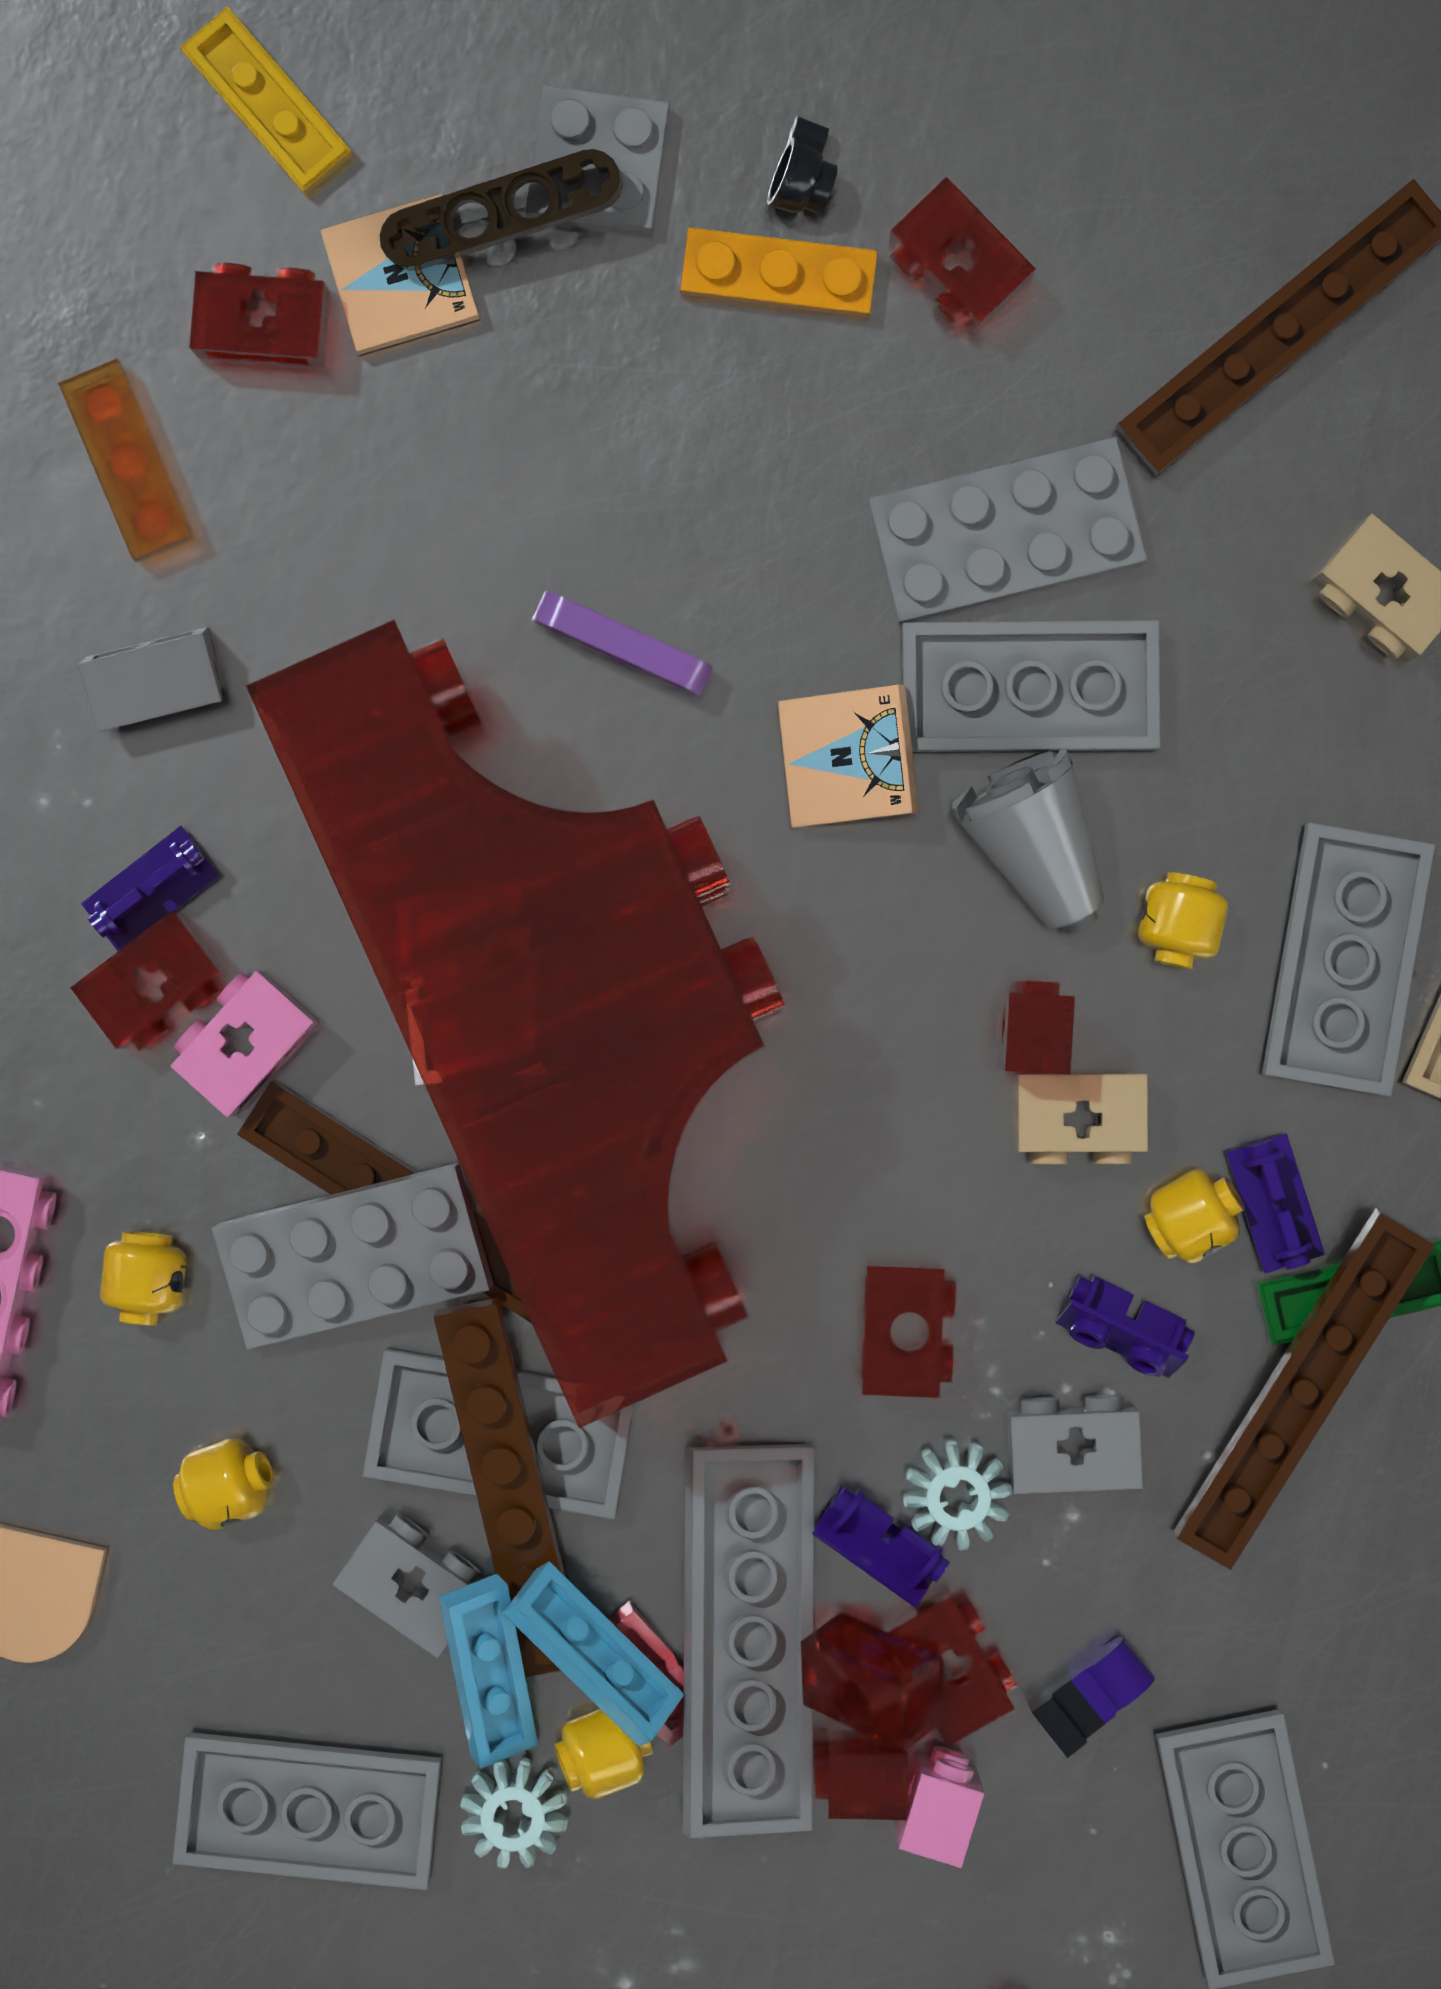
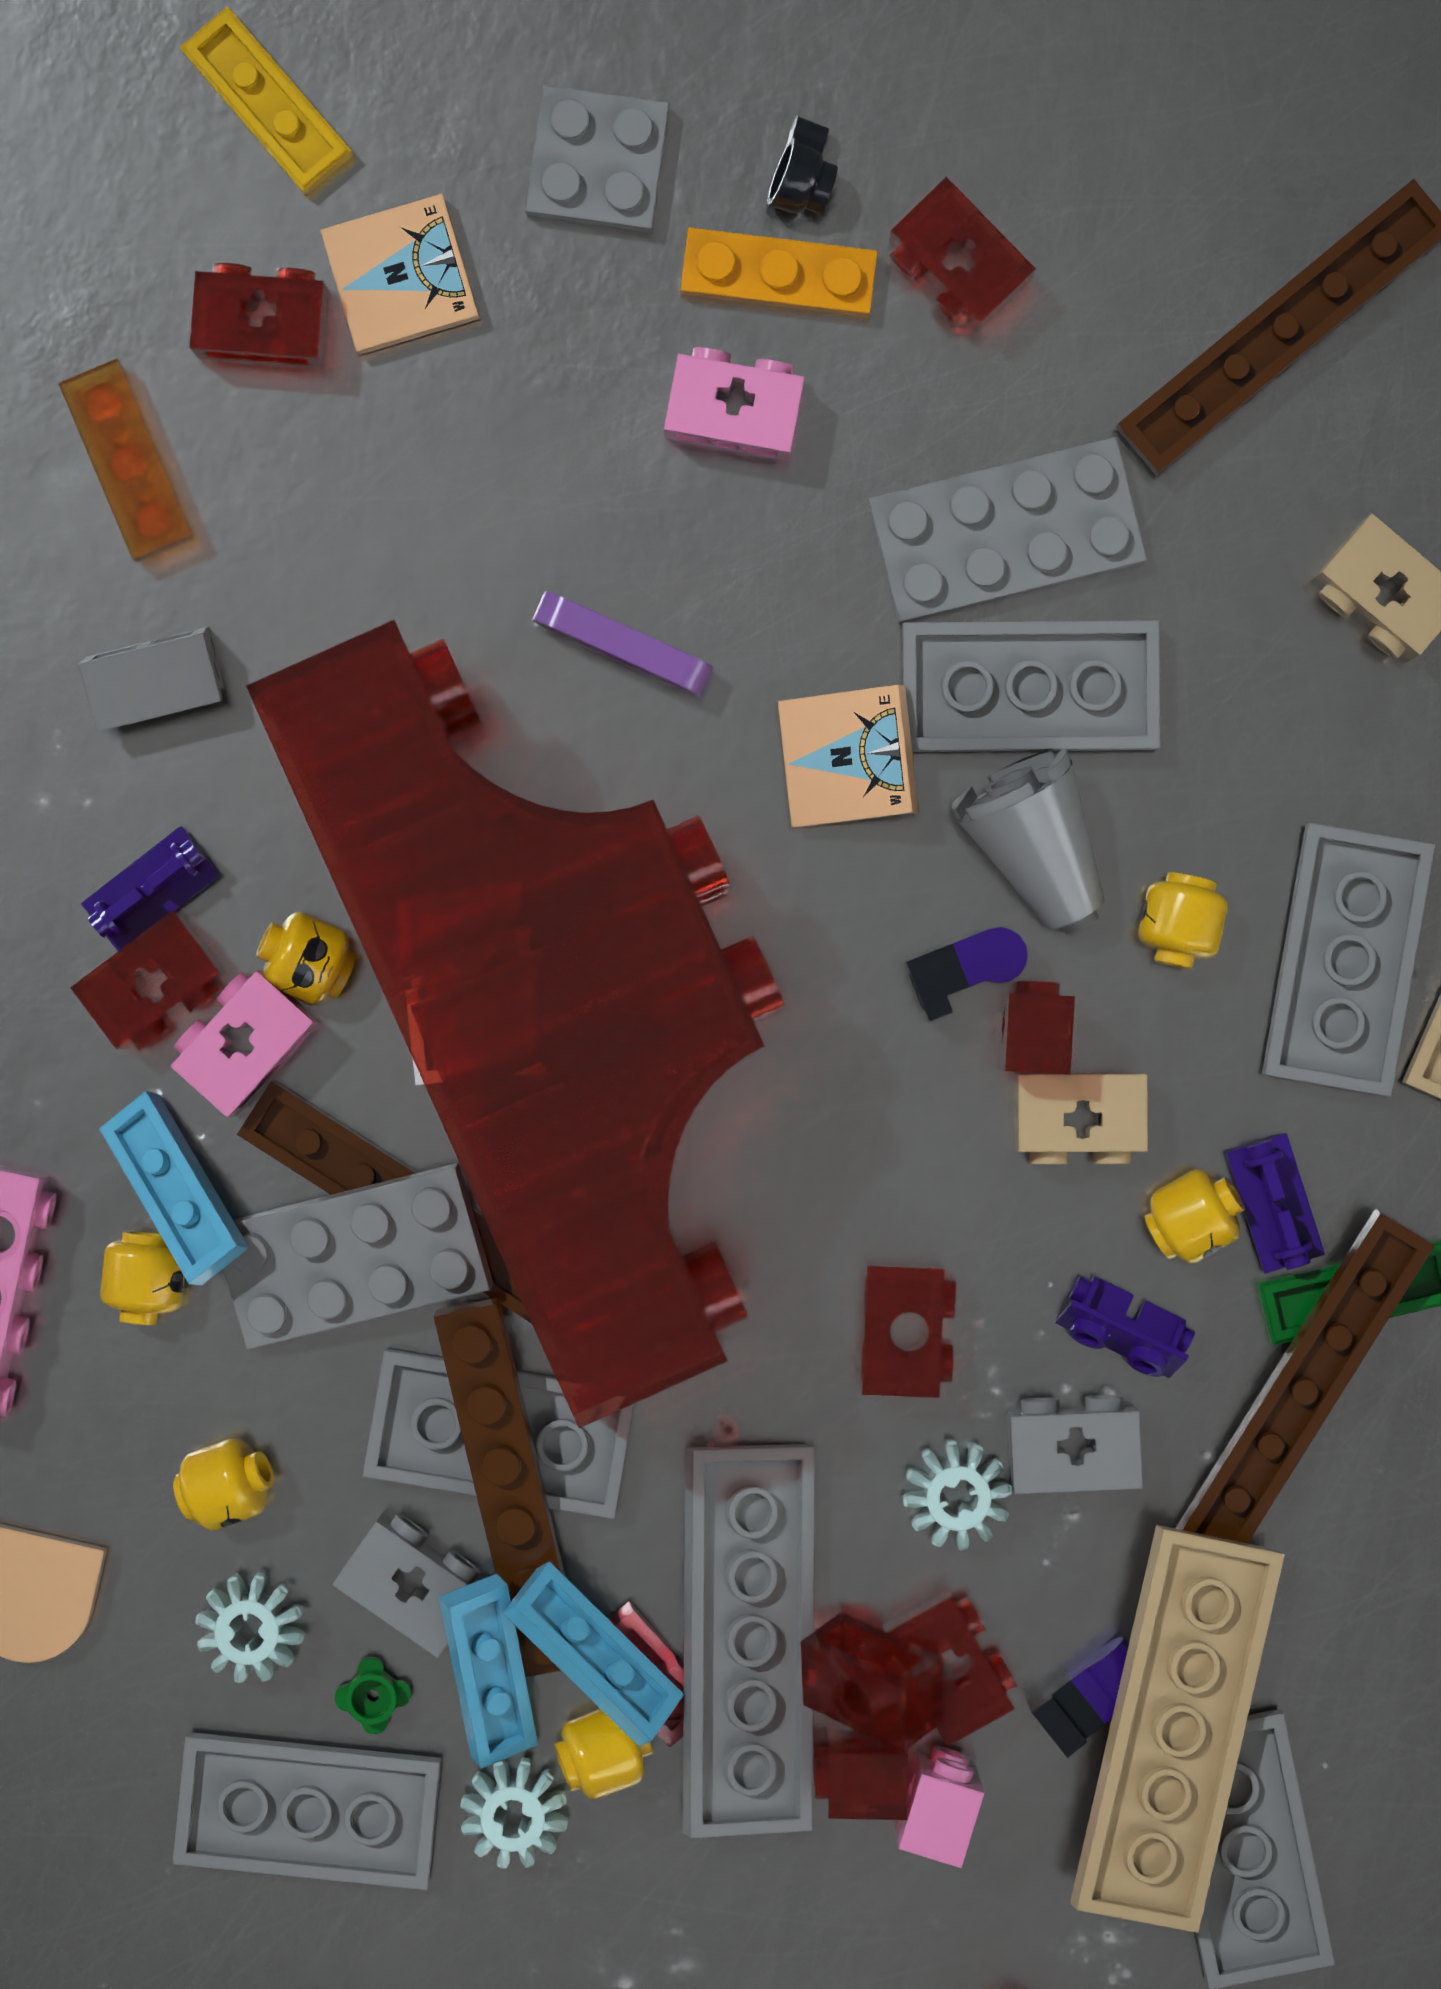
dark brown beam [379,149,623,271] -> none
dark purple hinge [812,1487,950,1608] -> none
none -> medium azure plate [99,1091,249,1286]
none -> light aqua gear [195,1573,305,1683]
none -> yellow head [256,912,356,1005]
none -> green plate [335,1657,411,1734]
none -> bright pink brick [664,347,804,462]
none -> leg [904,927,1028,1022]
none -> tan plate [1070,1525,1285,1933]

